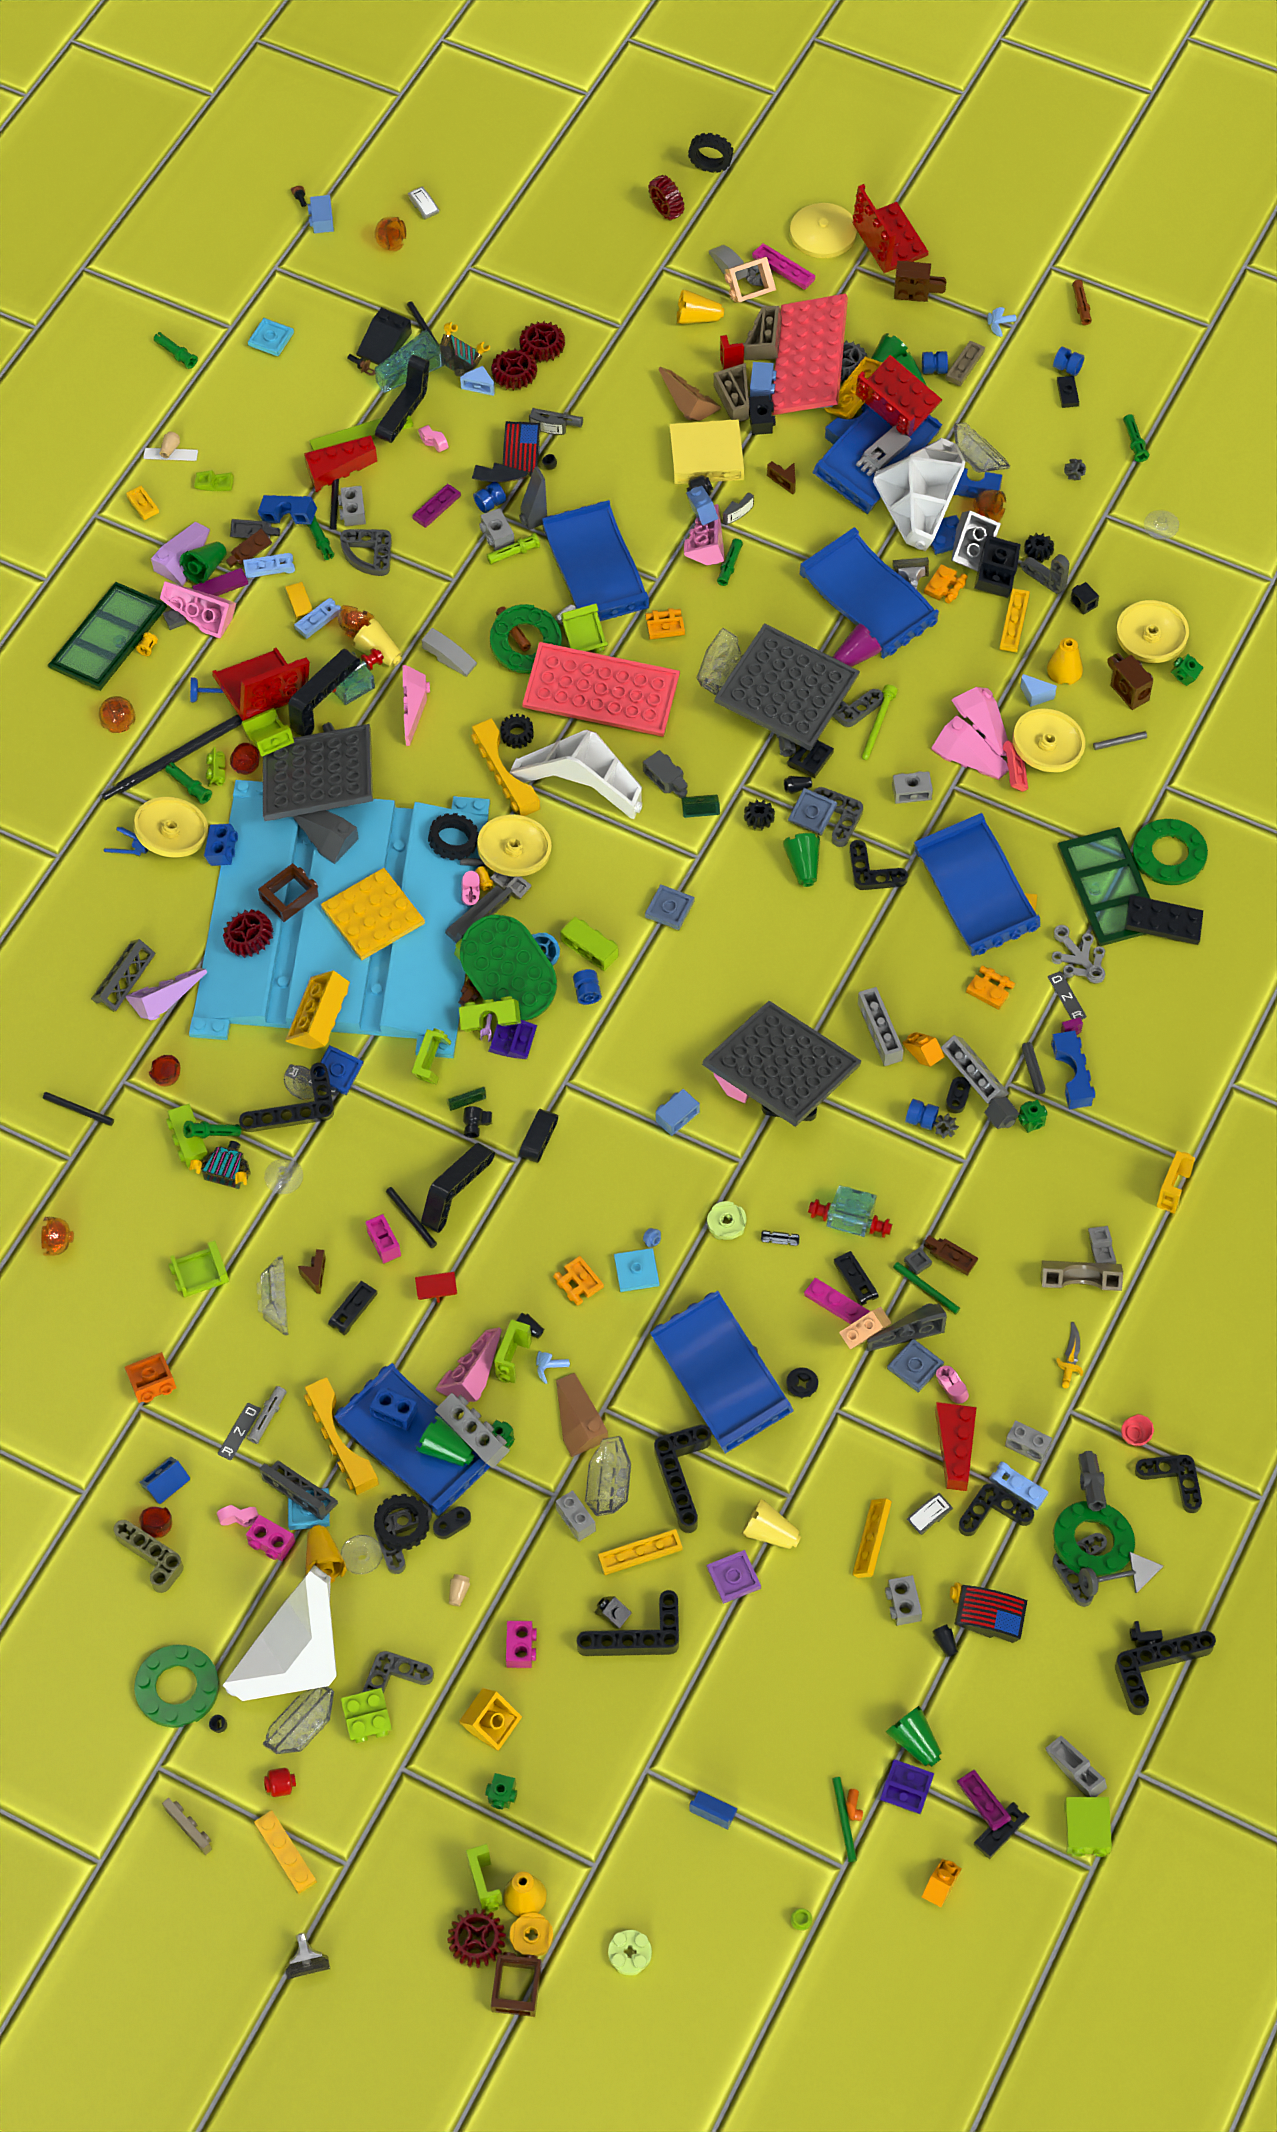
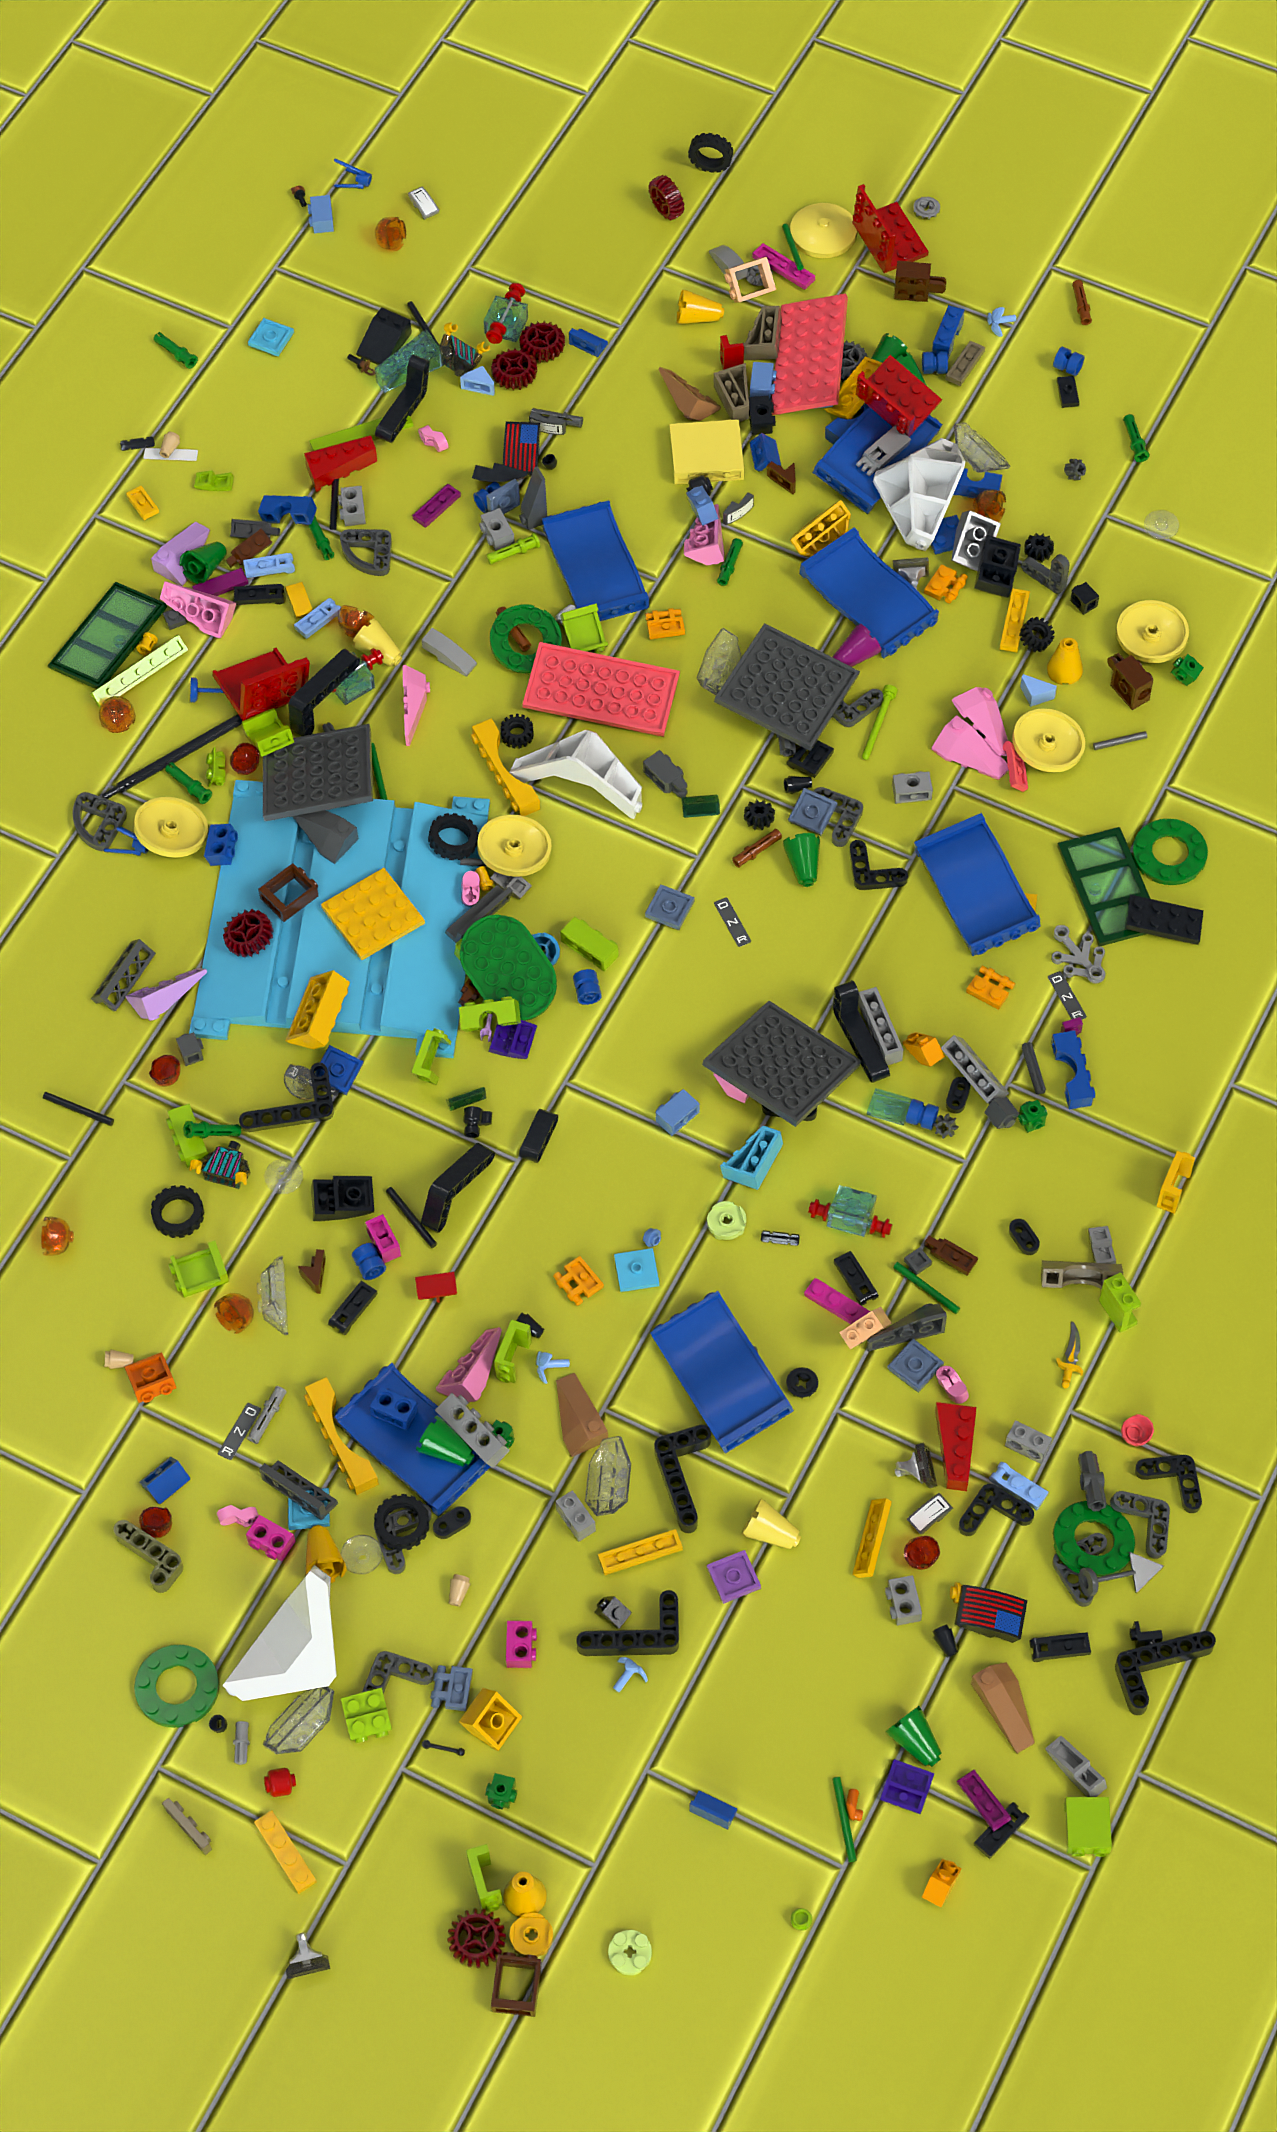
none -> dark grey beam [73,792,127,851]
none -> plate [90,635,188,708]
none -> tan cone [104,1350,134,1369]
none -> black axle [120,436,155,451]
none -> black tyre [151,1185,204,1238]
none -> dark grey brick [176,1032,204,1066]
none -> clear orange cylinder [214,1293,254,1334]
none -> light grey axle [233,1721,250,1765]
none -> black plate [234,584,284,605]
none -> black slope [311,1176,374,1221]
none -> blue plant [334,159,372,189]
none -> blue wheel [352,1243,386,1280]
none -> green bar [371,743,388,800]
none -> black hinge [422,1740,465,1756]
none -> sand blue plate [430,1665,473,1711]
none -> clear light blue brick [484,283,528,344]
none -> sand blue tile [486,479,520,515]
none -> blue panel [569,328,608,357]
none -> light blue plant [613,1657,648,1693]
none -> dark grey sticker [714,898,751,947]
none -> medium azure wedge [720,1126,783,1190]
none -> dark orange pin [732,829,782,868]
none -> blue panel [749,433,781,472]
none -> green bar [782,224,804,270]
none -> yellow wedge [790,500,851,557]
none -> black beam [833,980,890,1083]
none -> clear light blue plate [867,1088,912,1126]
none -> clear smoke piece [895,1443,937,1488]
none -> clear red hair [904,1536,940,1570]
none -> light grey gear [914,197,940,220]
none -> blue arch [932,305,965,359]
none -> medium nougat wedge [971,1662,1035,1754]
none -> black plate [1009,1219,1040,1255]
none -> black tyre [1019,617,1055,652]
none -> black plate [1029,1632,1091,1662]
none -> lime panel [1099,1273,1141,1333]
none -> dark grey beam [1110,1491,1170,1559]

